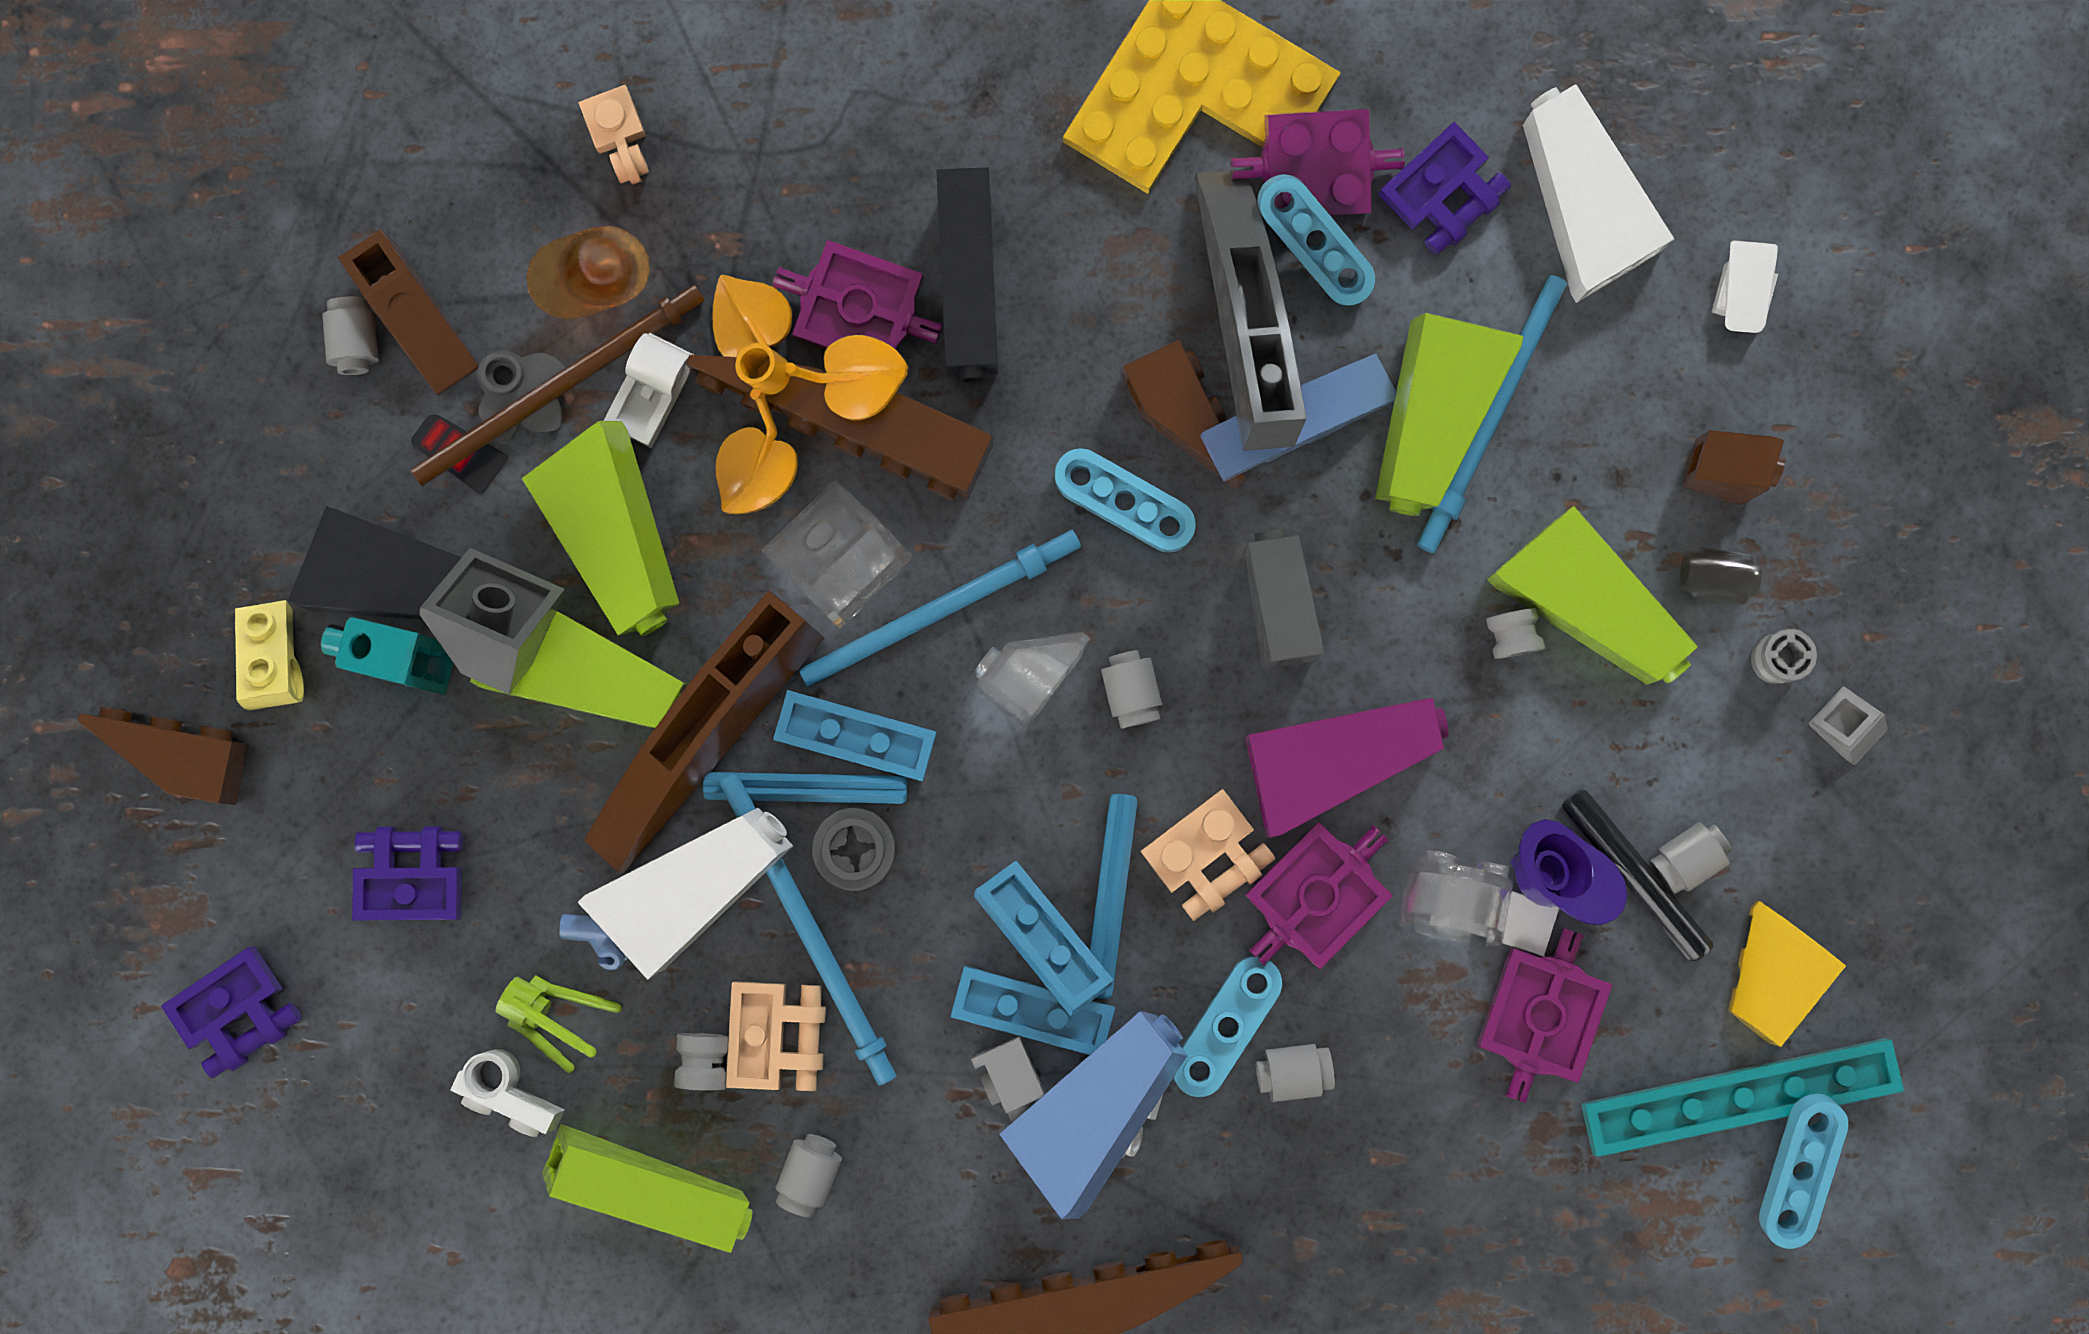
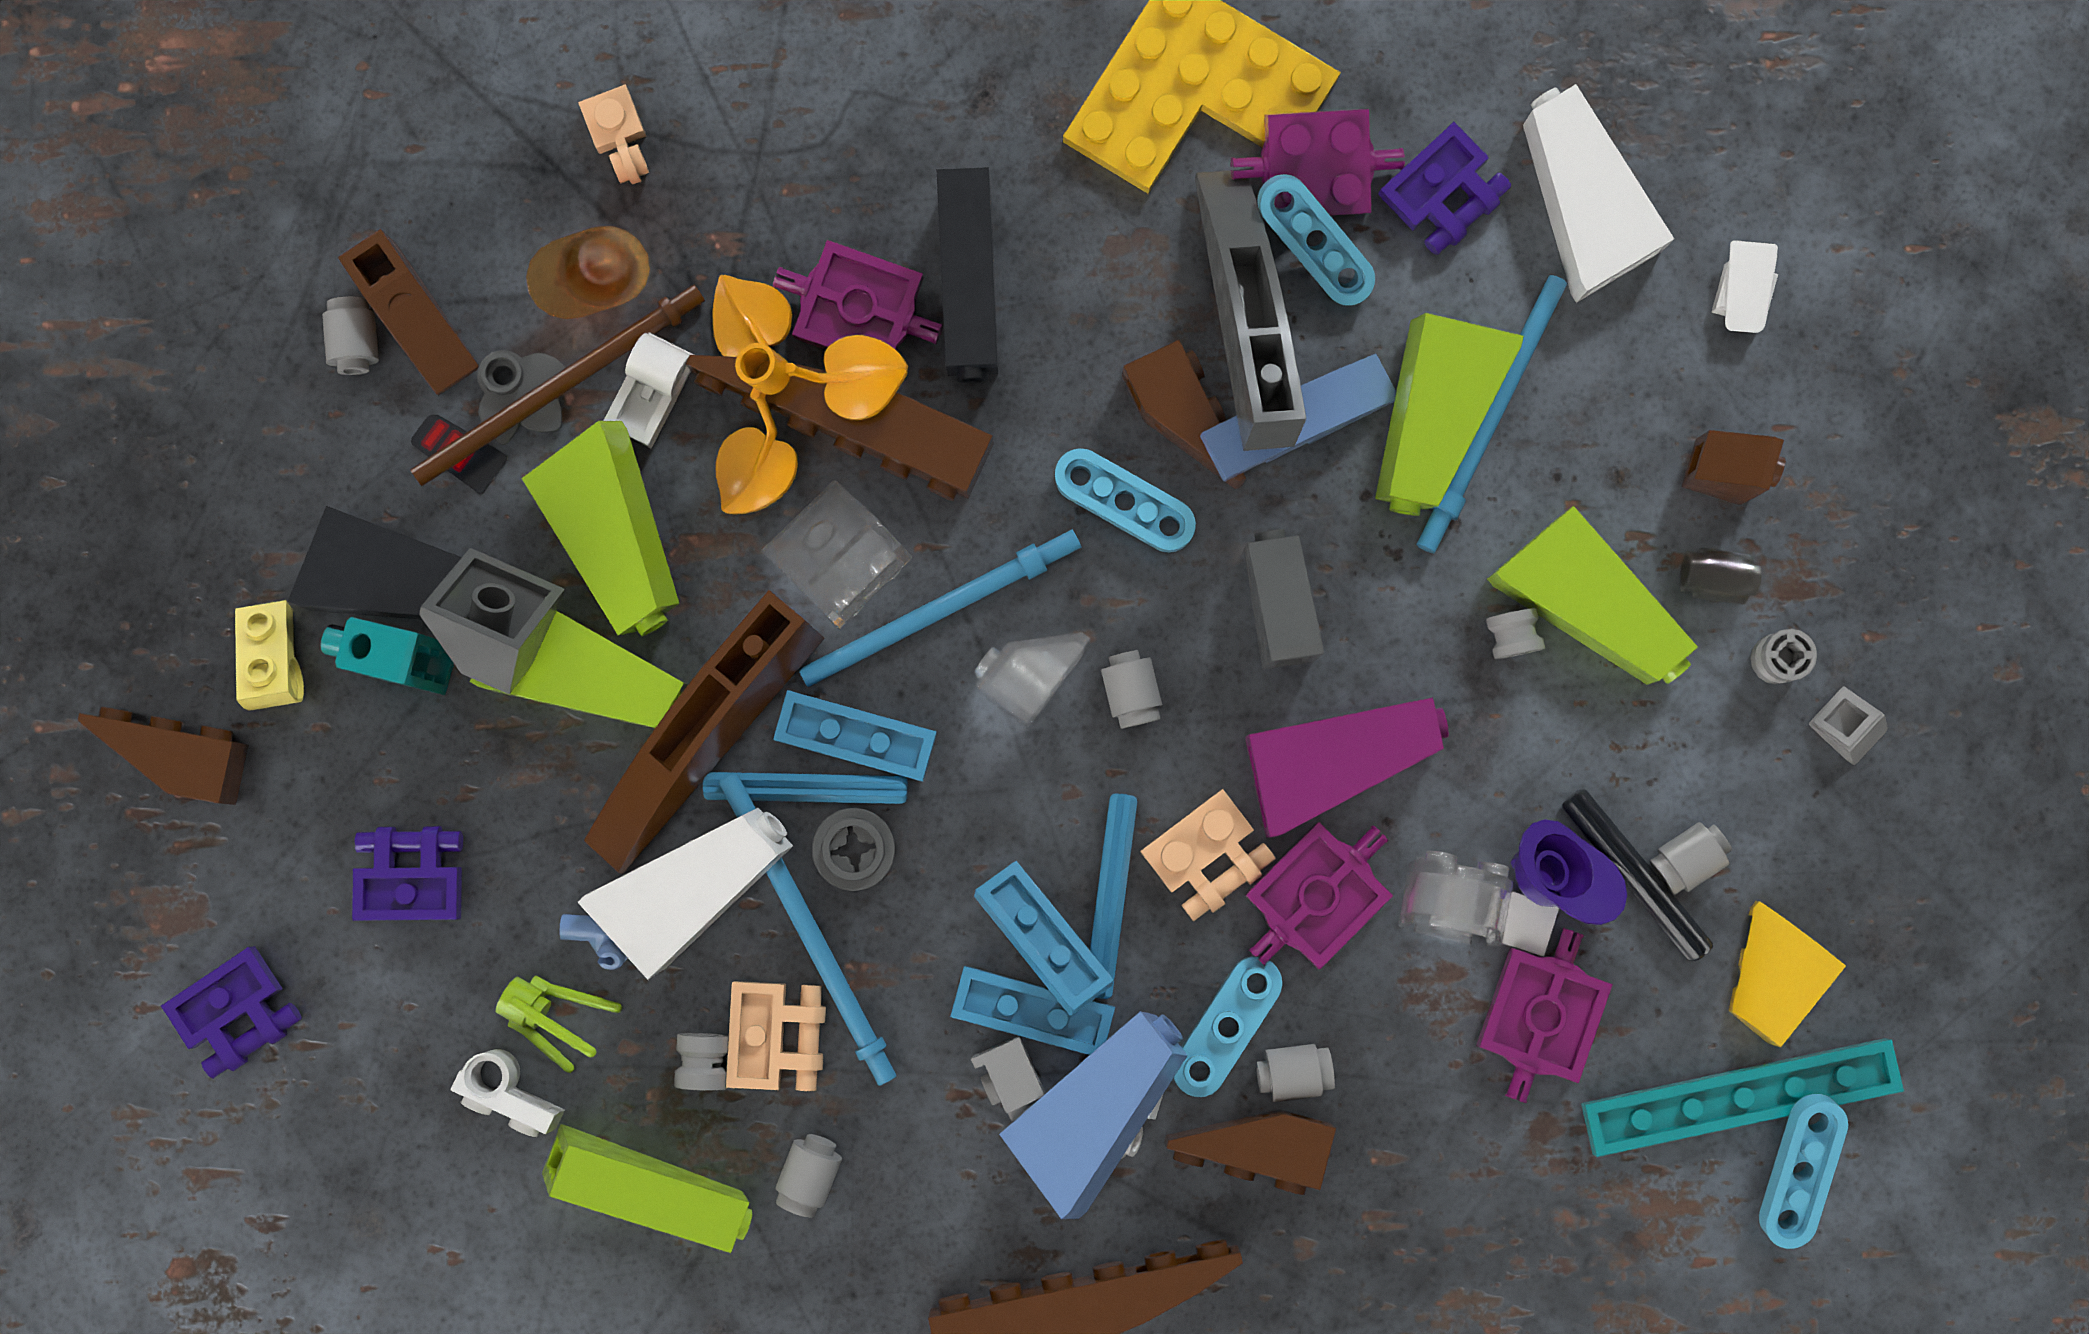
none -> reddish brown slope [1164,1109,1336,1195]

